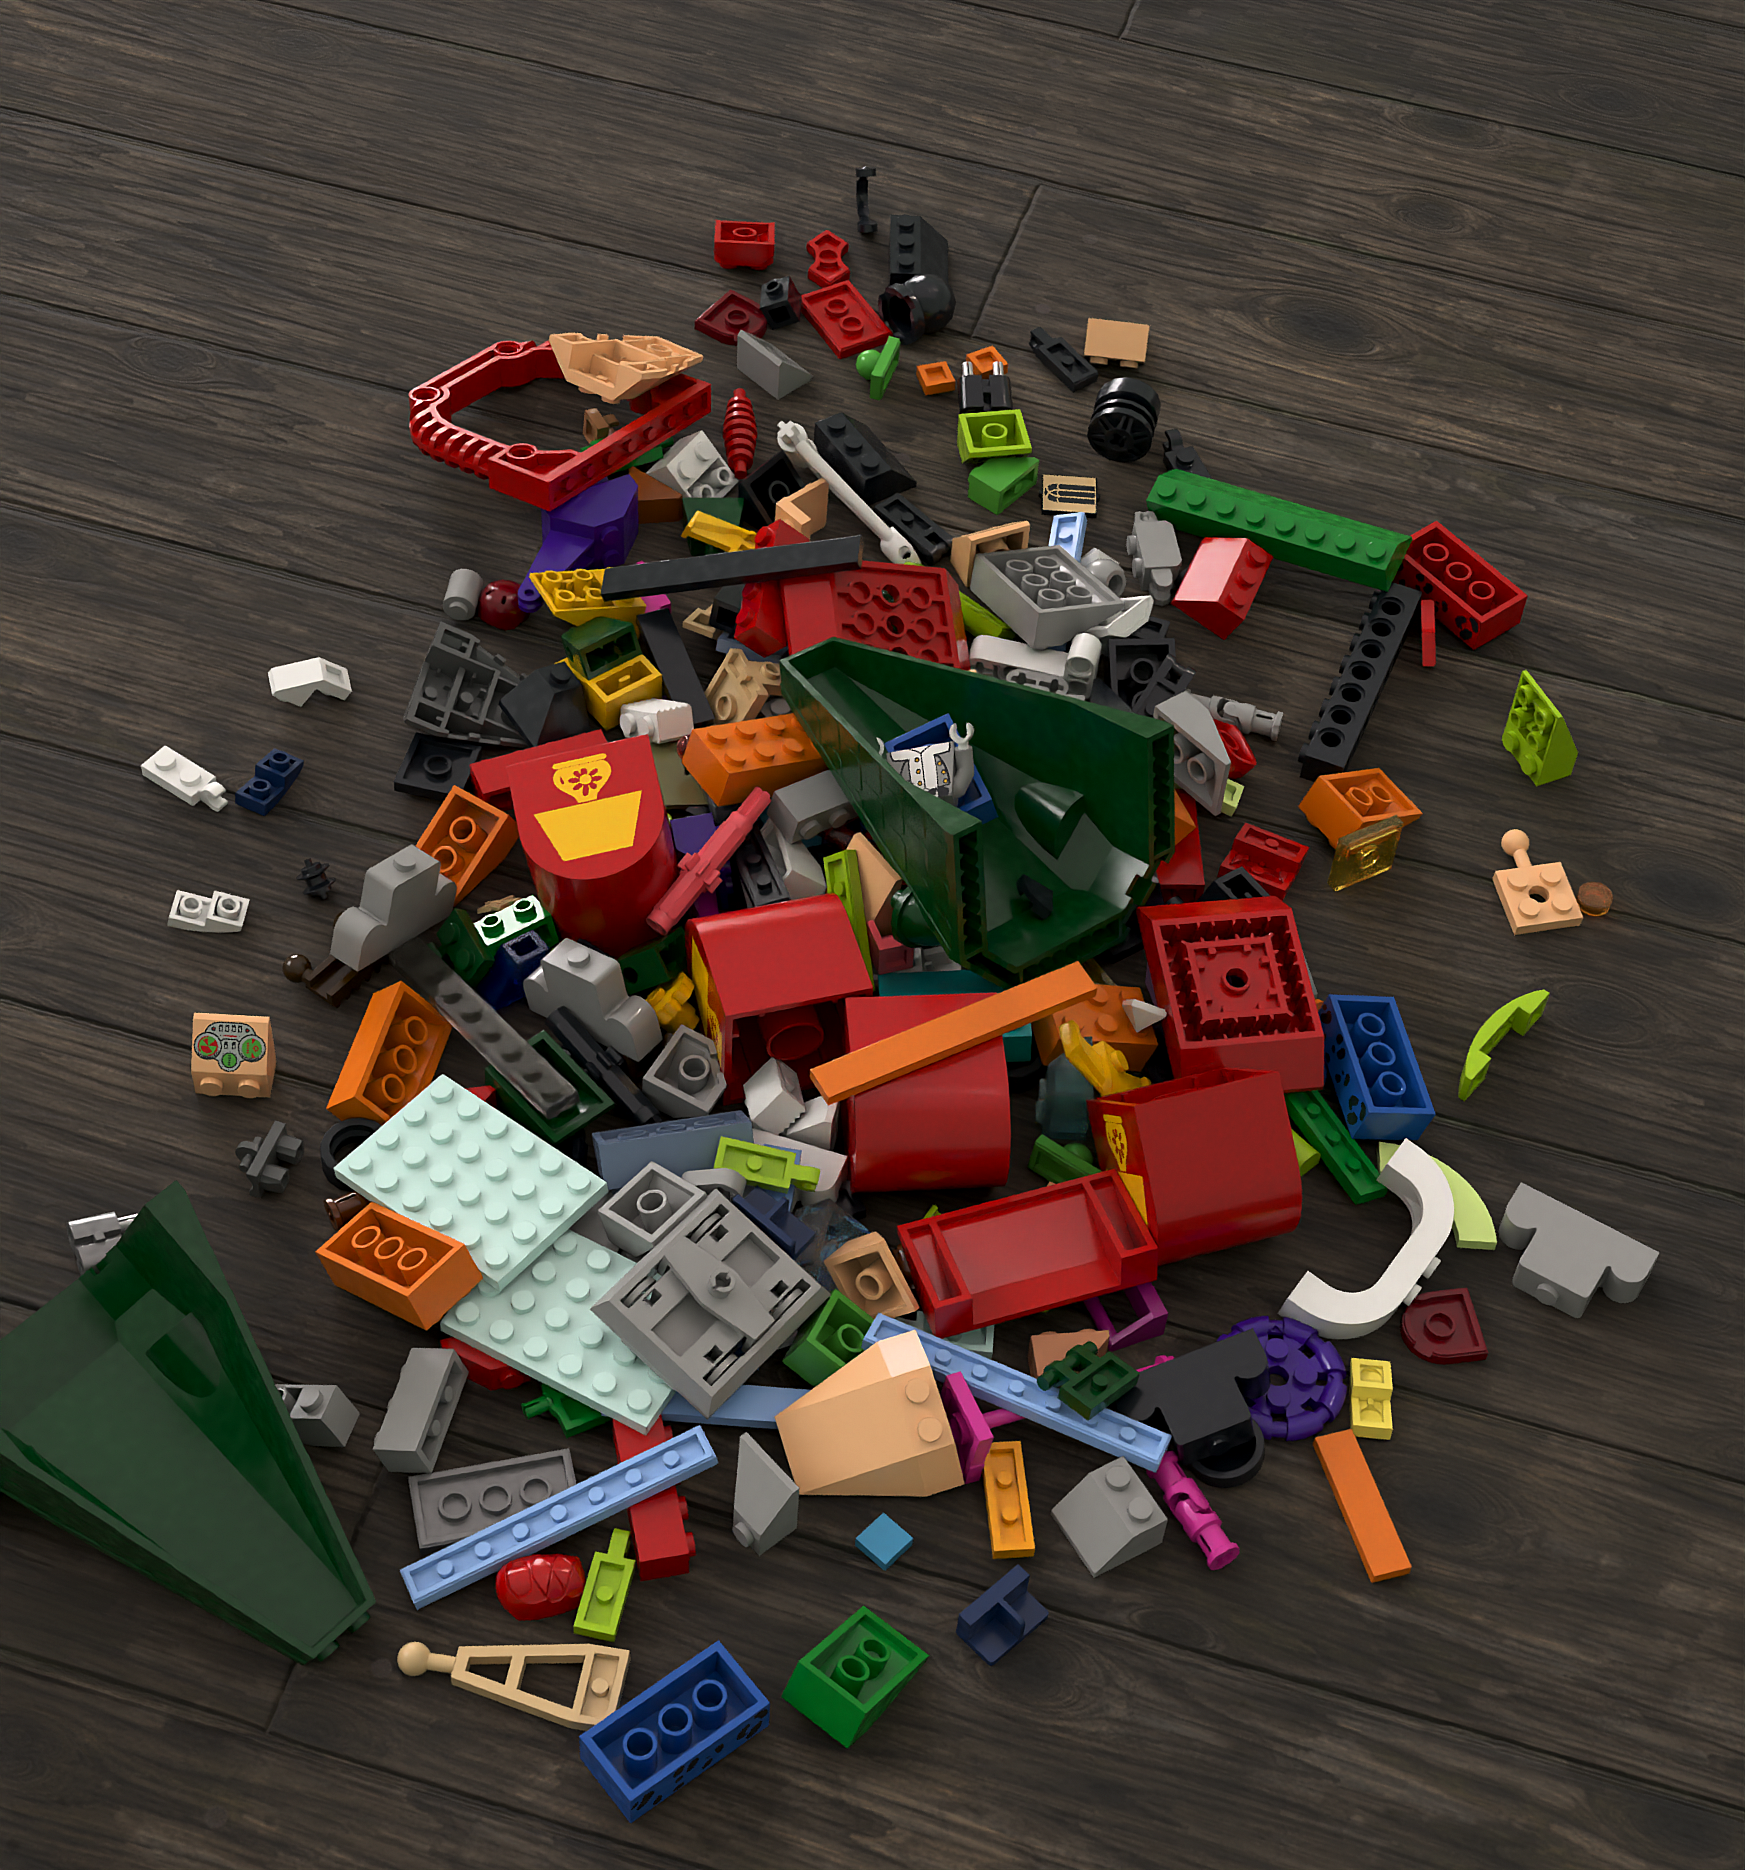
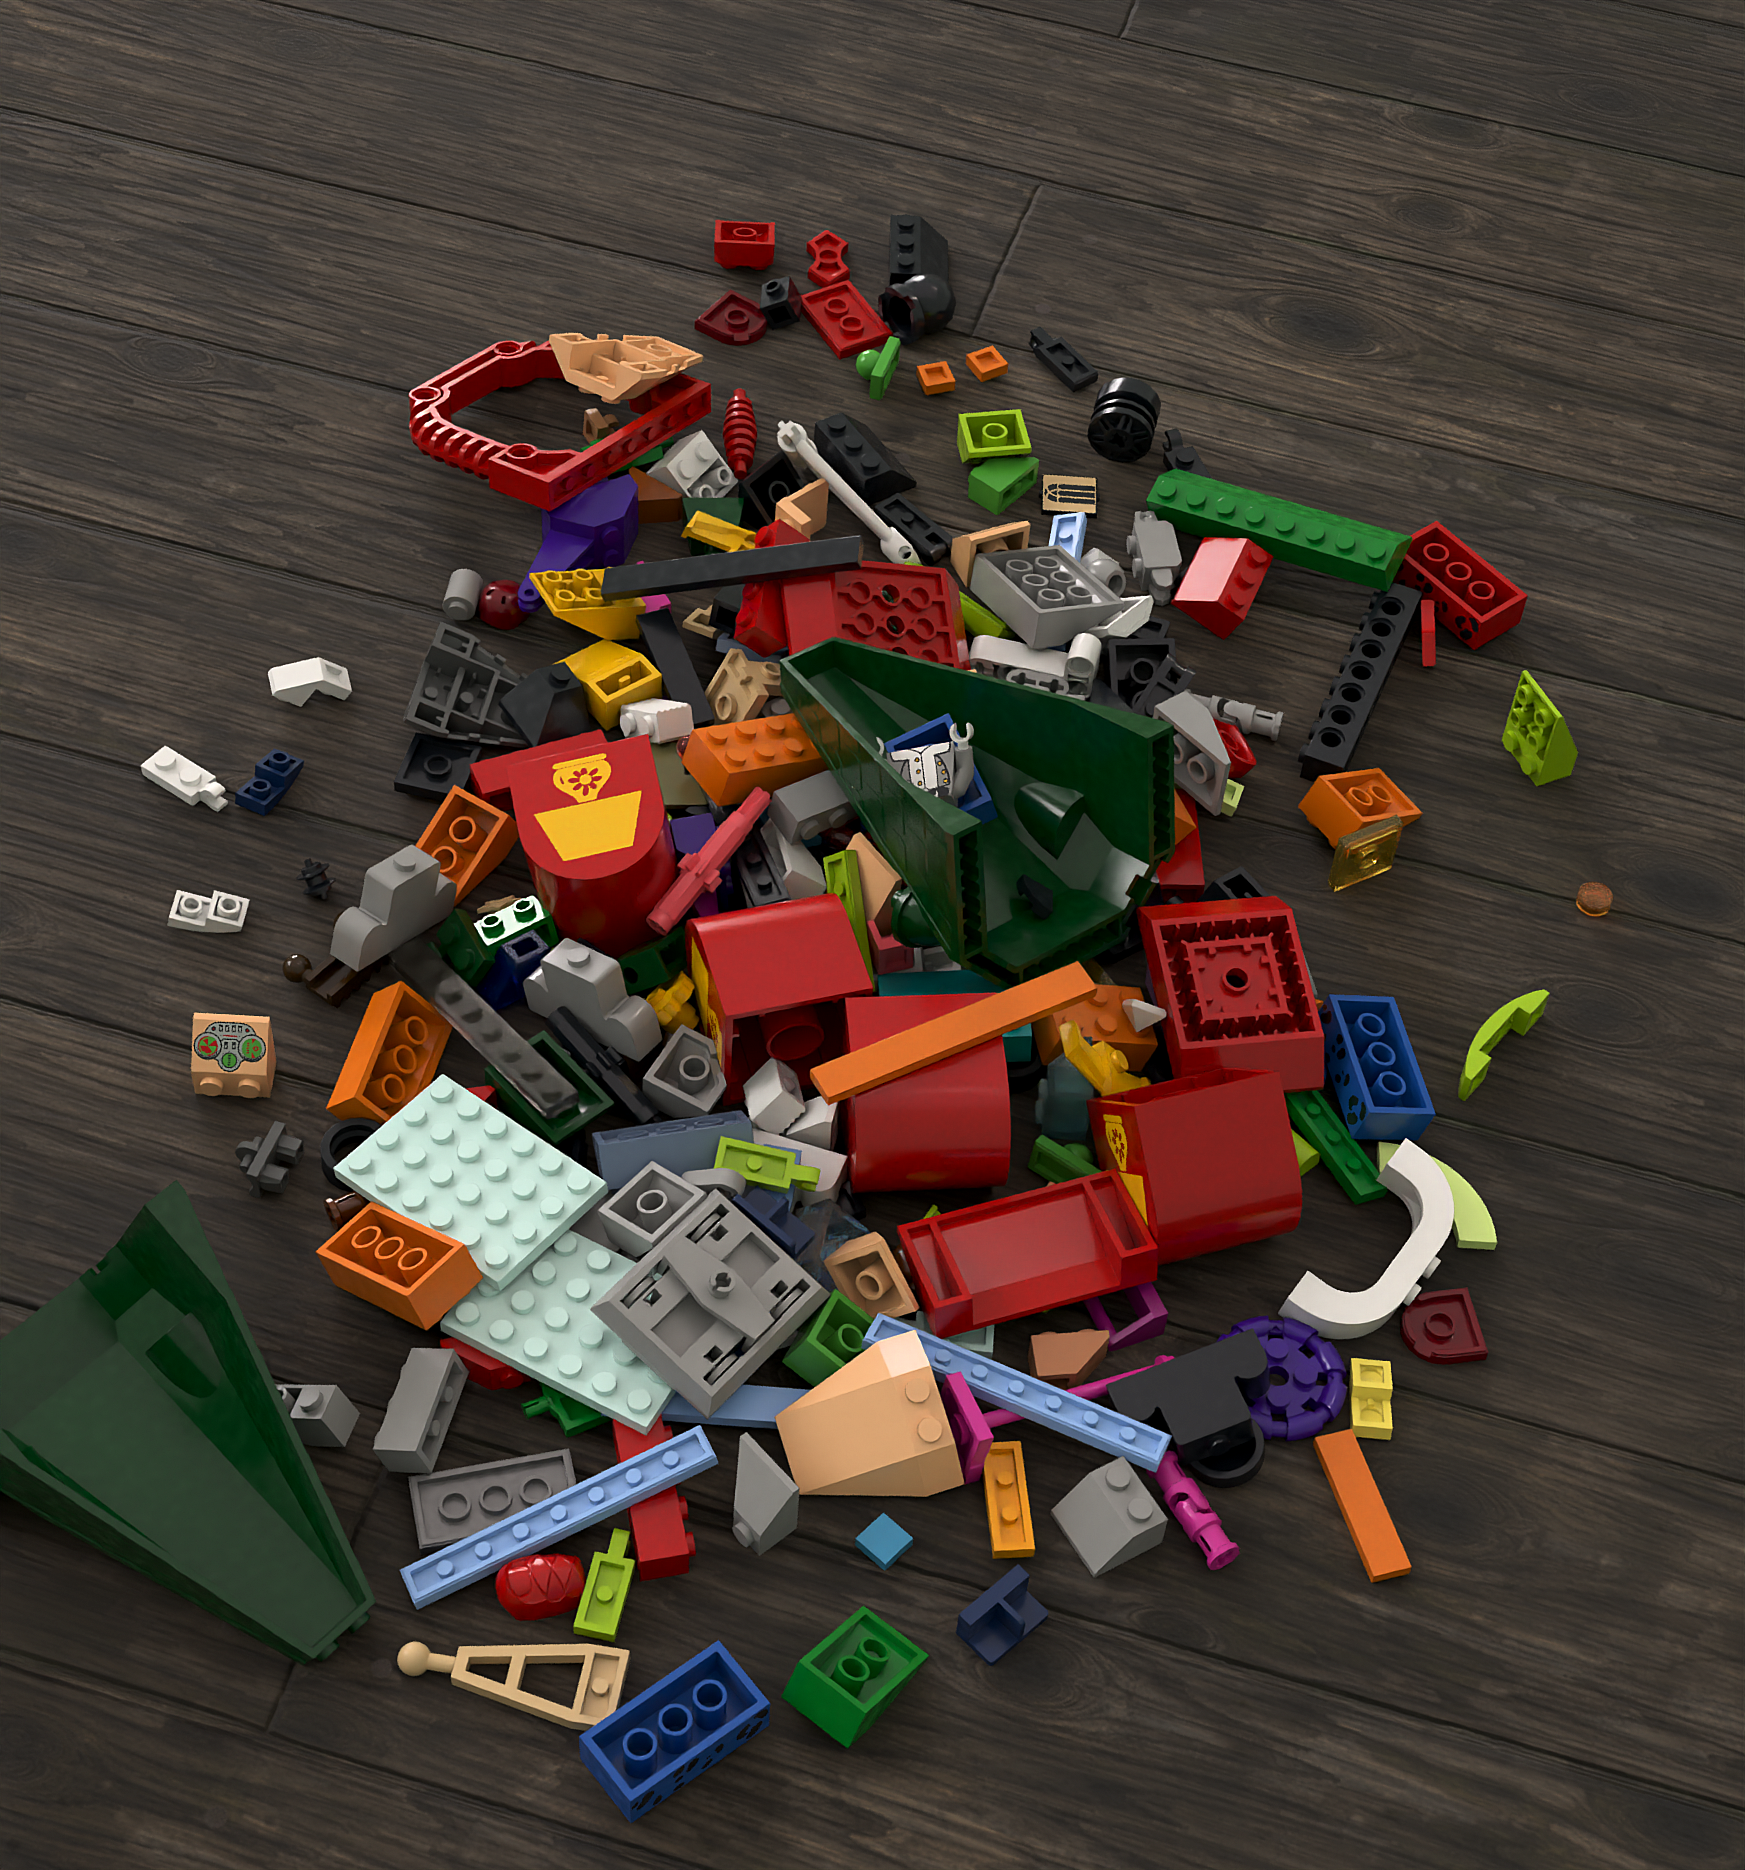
flat silver piece [66,1211,137,1275] -> none
dark green torso [561,616,642,680] -> none
light grey slope [737,330,813,400] -> none
black piece [855,166,878,233] -> none
black piece [957,361,1013,414] -> none
dark green plate [1036,1341,1140,1421] -> none
light nougat slope [1084,318,1149,369] -> none
red slope [1217,823,1310,901] -> none
light nougat plate [1492,829,1583,935] -> none
light grey brick [1498,1182,1660,1318] -> none

